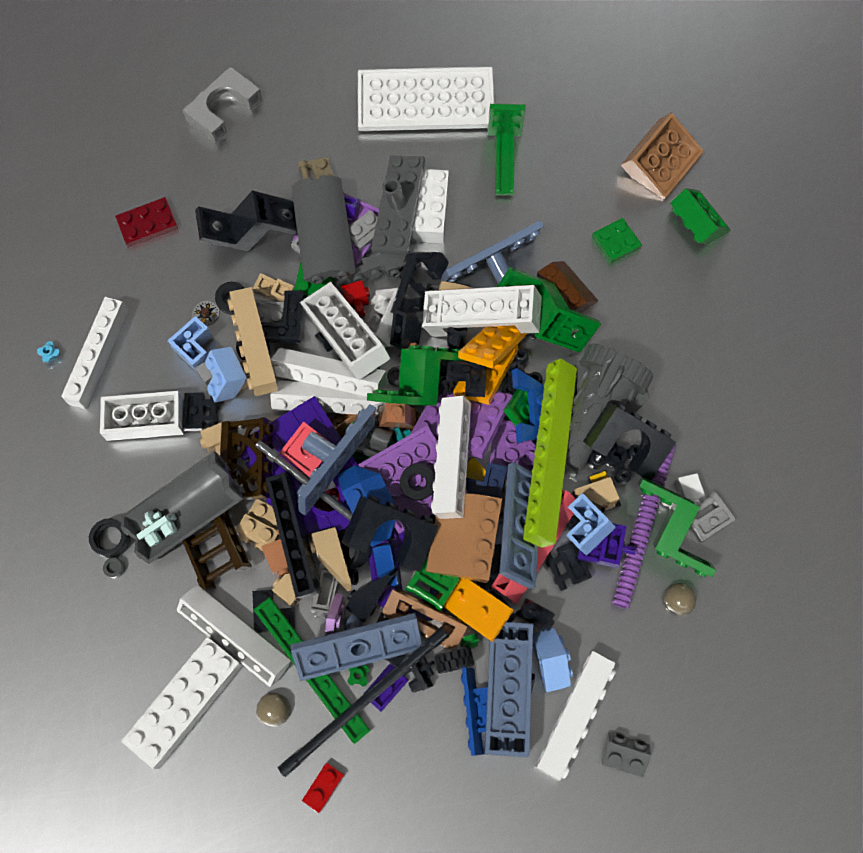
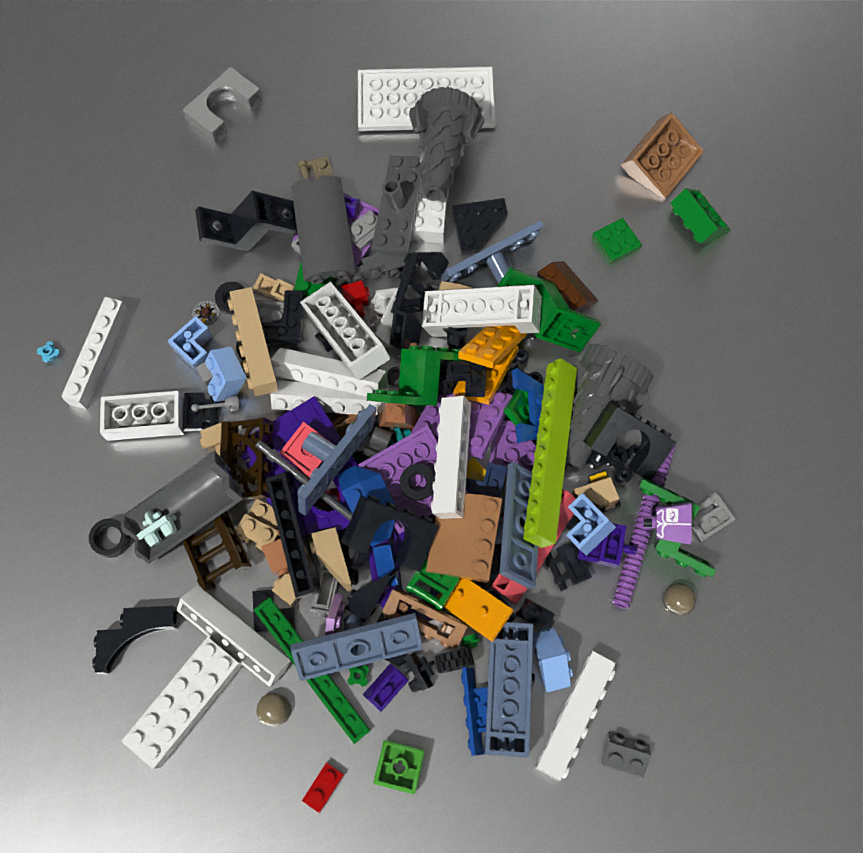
dark grey tile [103,557,125,578] -> none
dark red plate [115,197,178,248] -> none
black piece [278,627,449,777] -> none
green bracket [488,104,525,196] -> none
white brick [662,473,705,510] -> none
none -> black arch [92,606,178,674]
none -> light grey hinge [191,395,239,412]
none -> bright green brick [373,740,425,794]
none -> dark grey cone [409,87,484,203]
none -> black plate [452,198,508,255]
none -> medium lavender torso [643,502,692,544]

